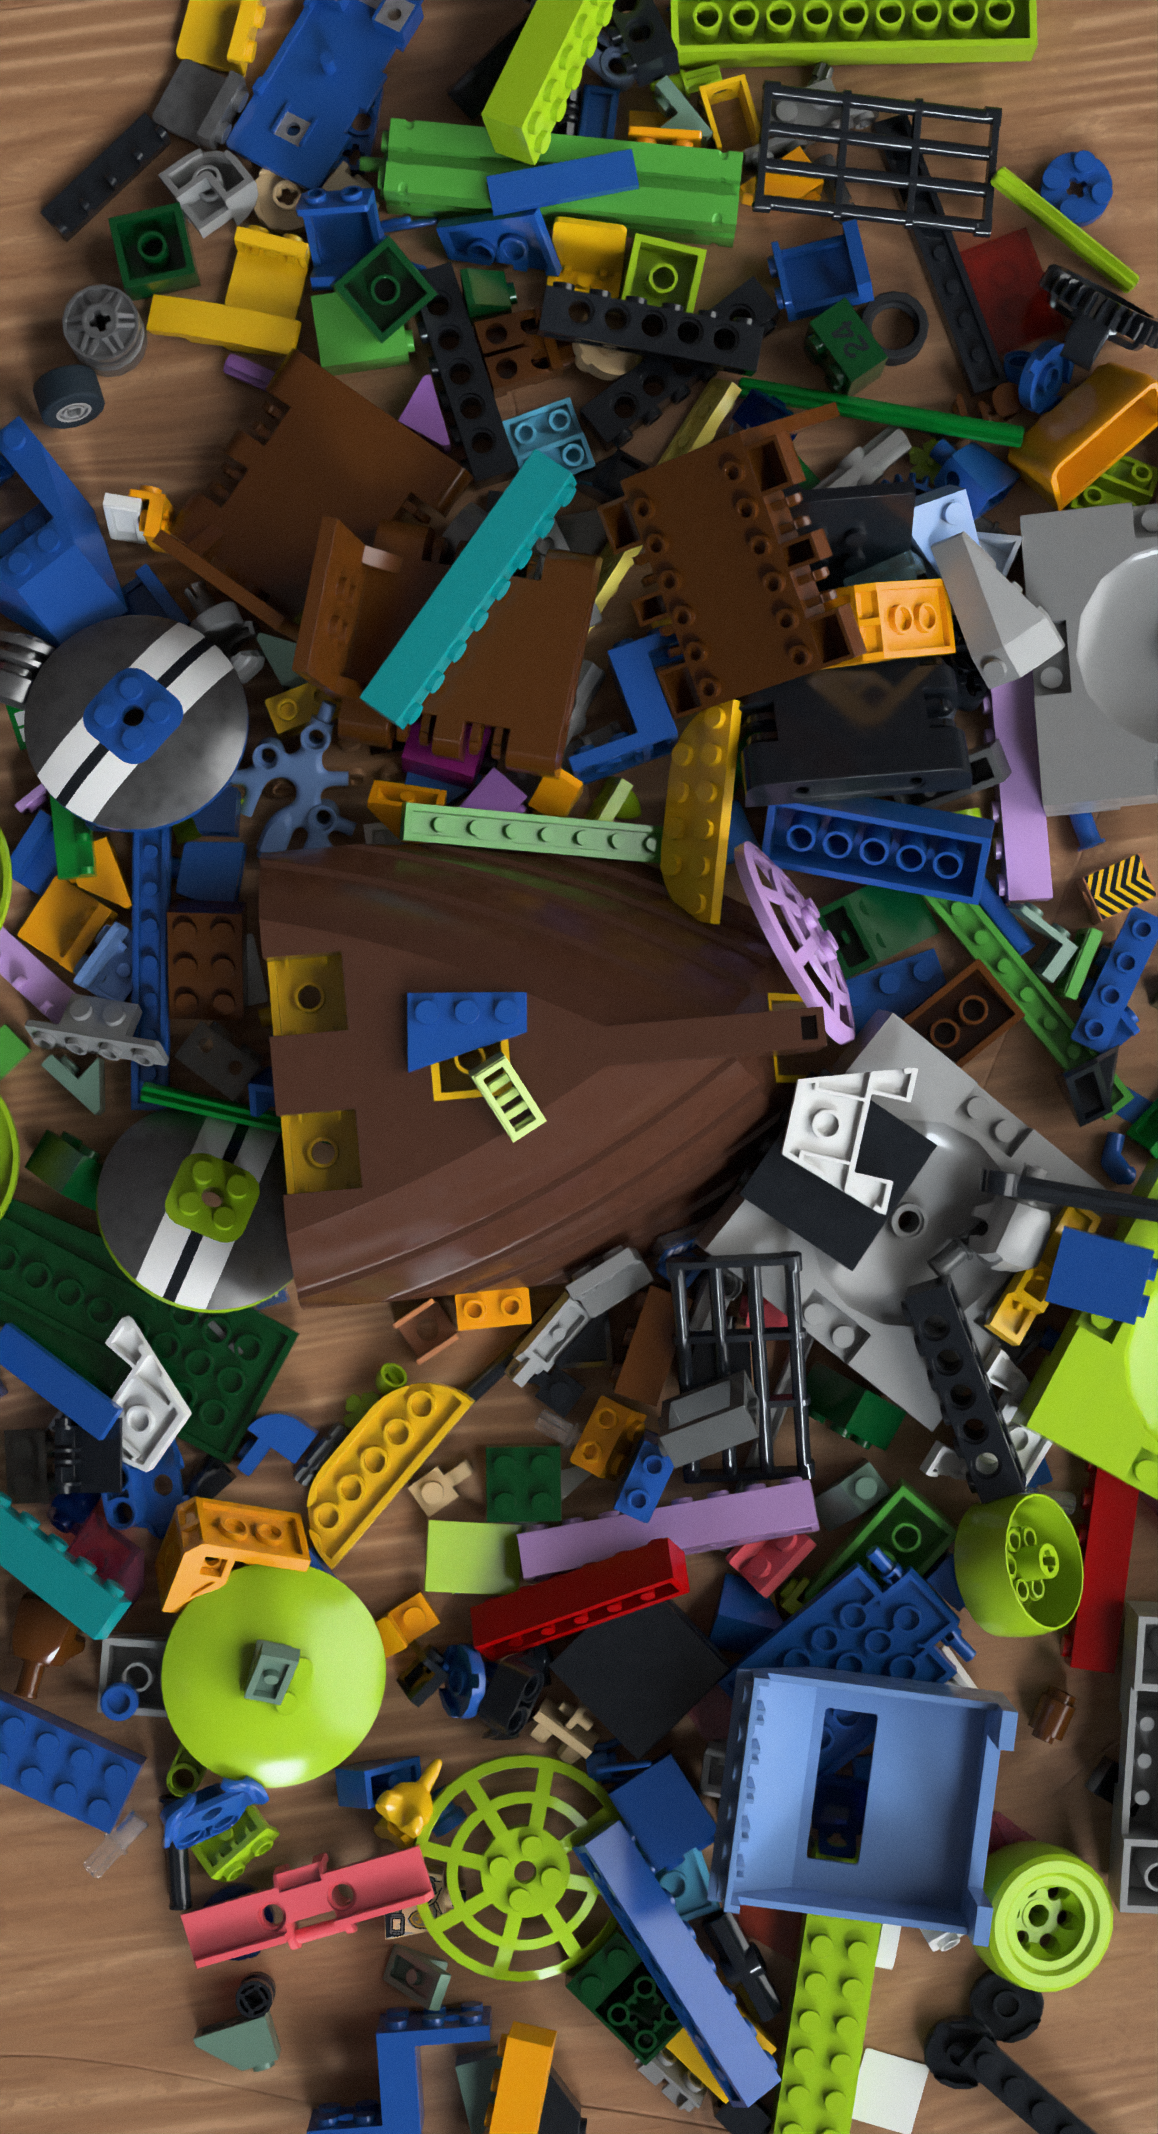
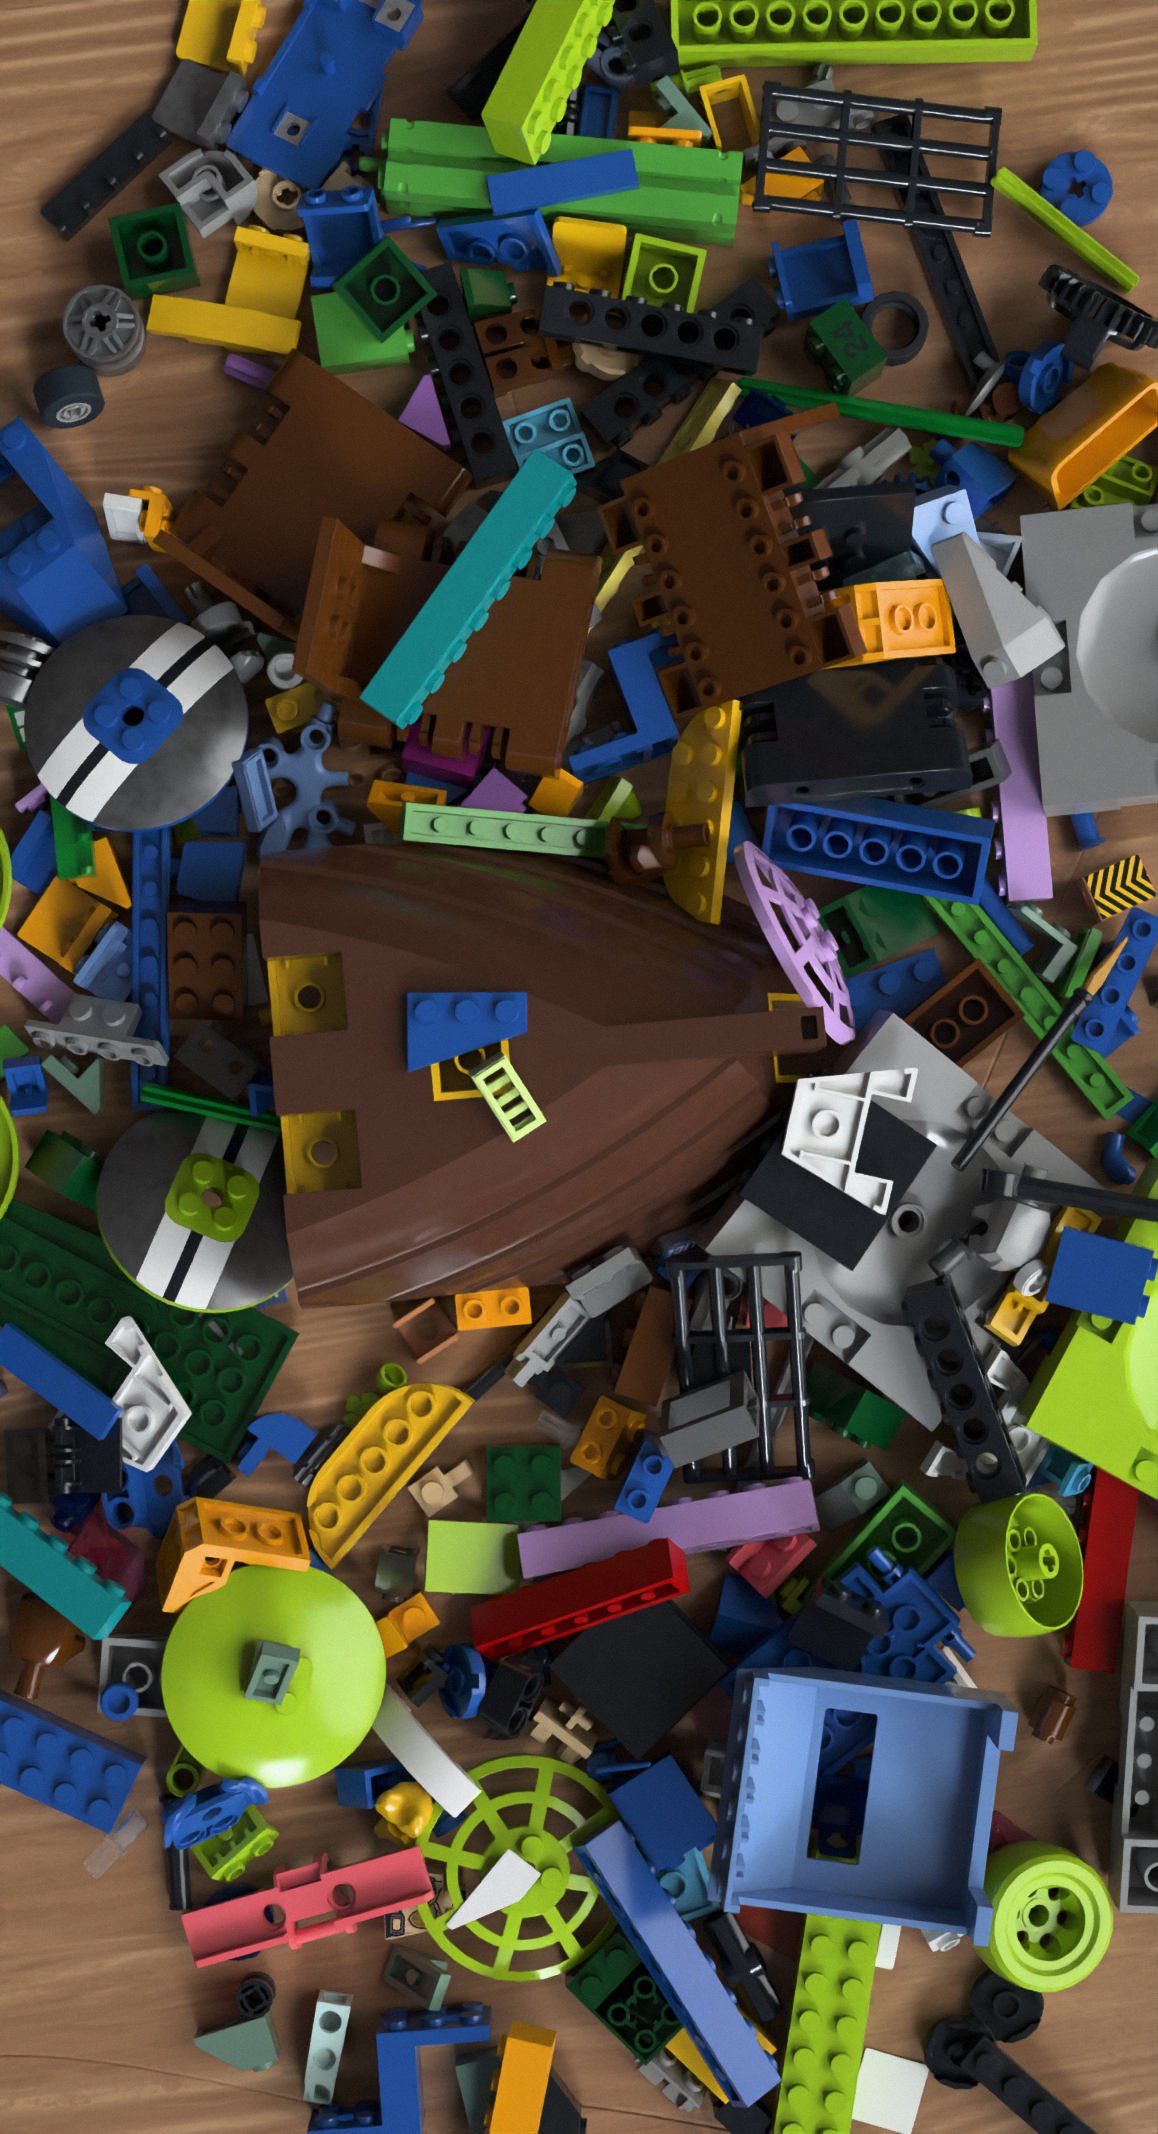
clear red tile [959,227,1065,356] -> none
black slope [1054,1044,1119,1127] -> none
none -> blue bracket [3,1055,49,1116]
none -> medium blue tile [232,749,278,832]
none -> white tile [267,652,304,690]
none -> light aqua leg [303,1989,354,2105]
none -> white slope [372,1683,482,1818]
none -> clear smoke slope [374,1543,421,1603]
none -> white sticker [446,1849,541,1930]
none -> reddish brown piece [602,811,711,886]
none -> black bracket [788,1575,890,1672]
none -> black piece [951,936,1128,1172]
none -> dark grey bar [963,351,1005,417]
none -> white tile [1013,1259,1051,1296]
none -> dark azure bracket [1037,1443,1093,1497]

